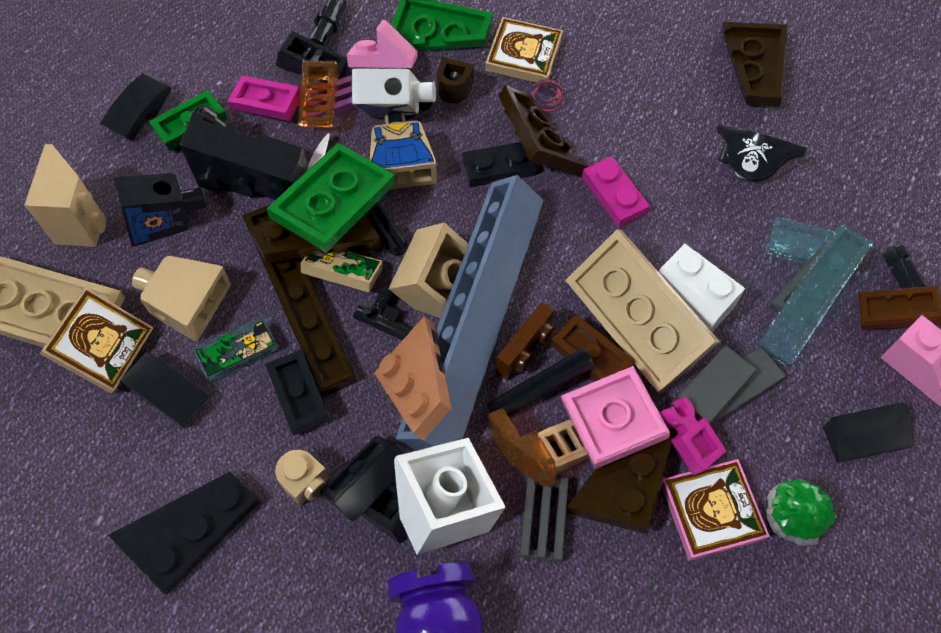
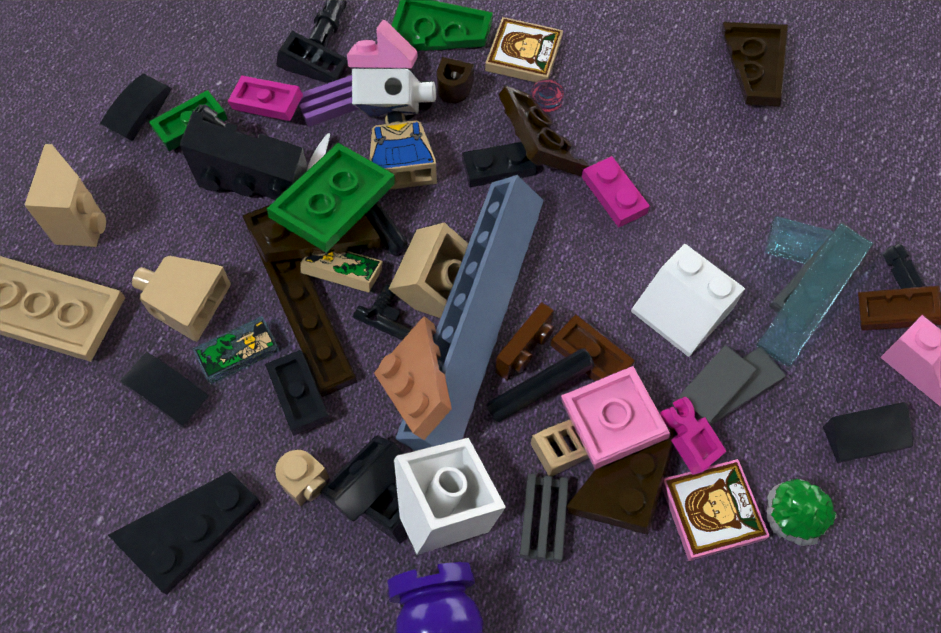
tile [39,287,153,393] -> none
black torso [114,173,206,247] -> none
clear orange slope [298,61,339,127] -> none
clear orange slope [488,408,556,487] -> none
tan plate [565,229,720,393] -> none
black hat [717,123,807,182] -> none

